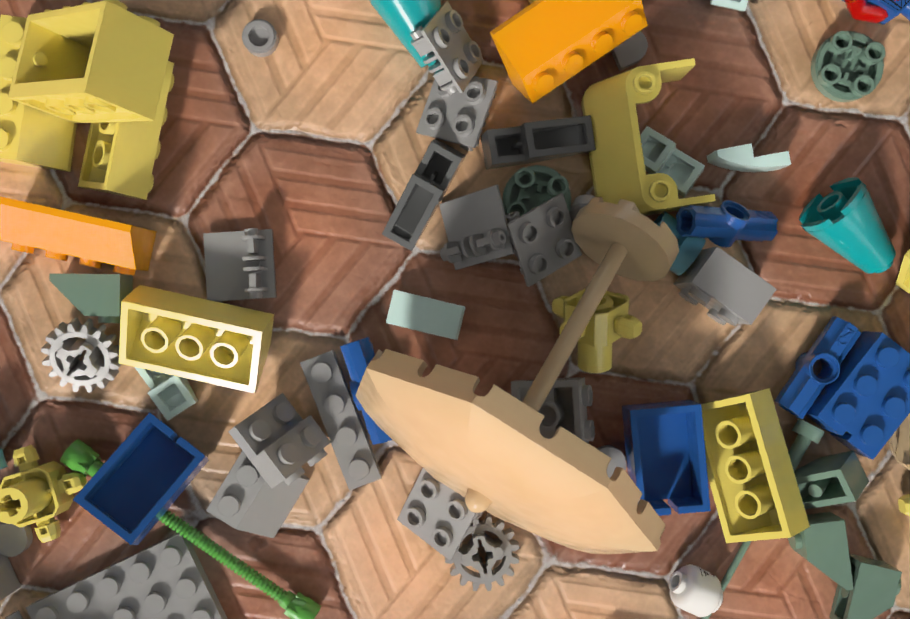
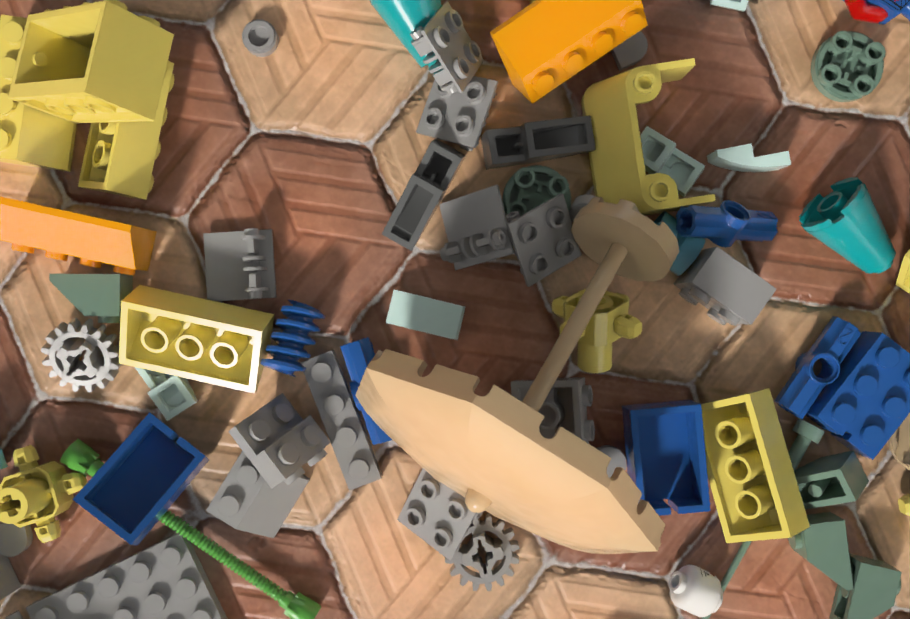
none -> blue piece [260,299,326,377]

